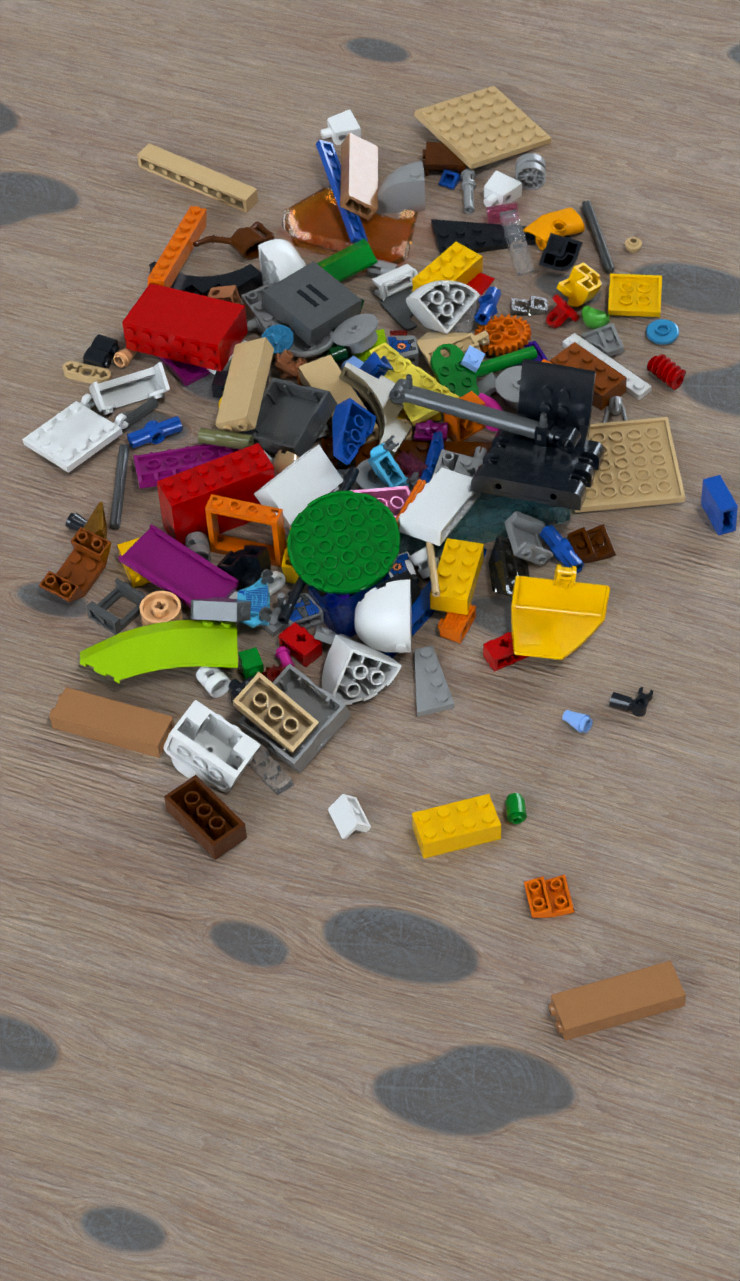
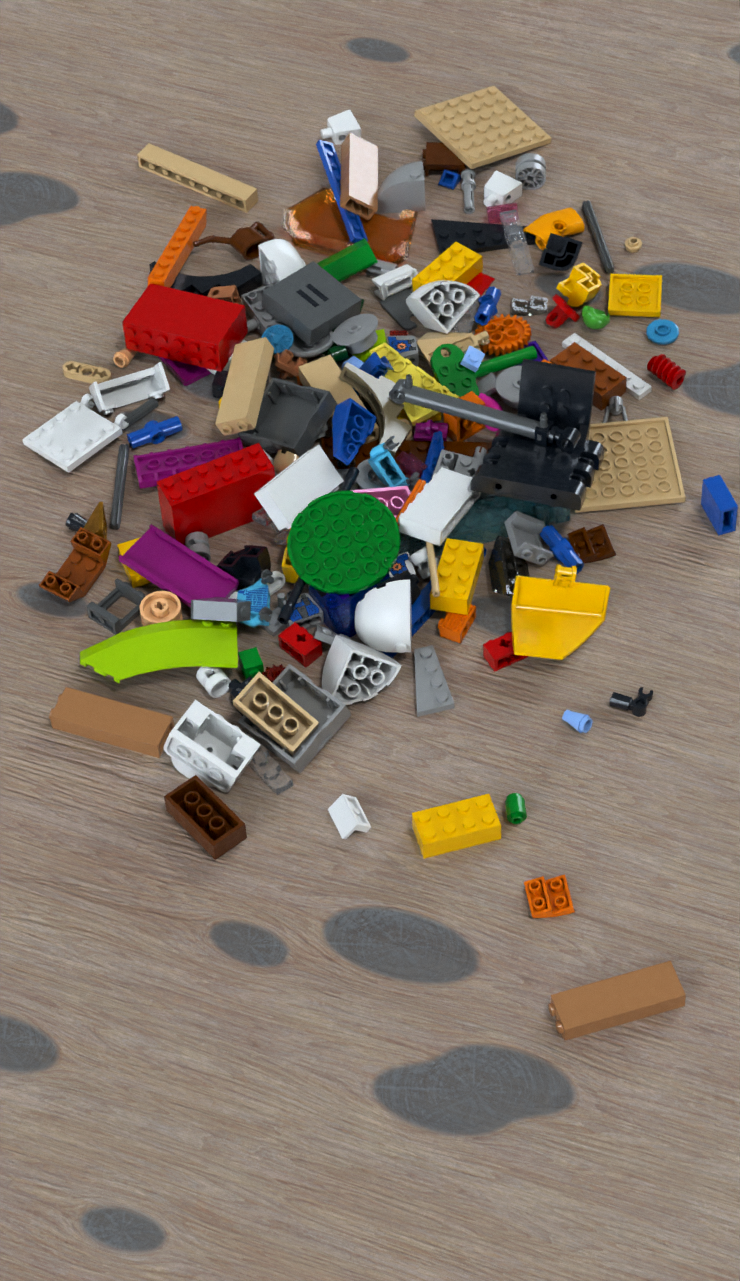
black brick [83,334,120,368] -> none
olive axle [198,428,254,449] -> none
orange window [205,494,286,567] -> none
dark pink pin [275,646,295,670] -> none
light grey wing [581,323,625,357] -> none

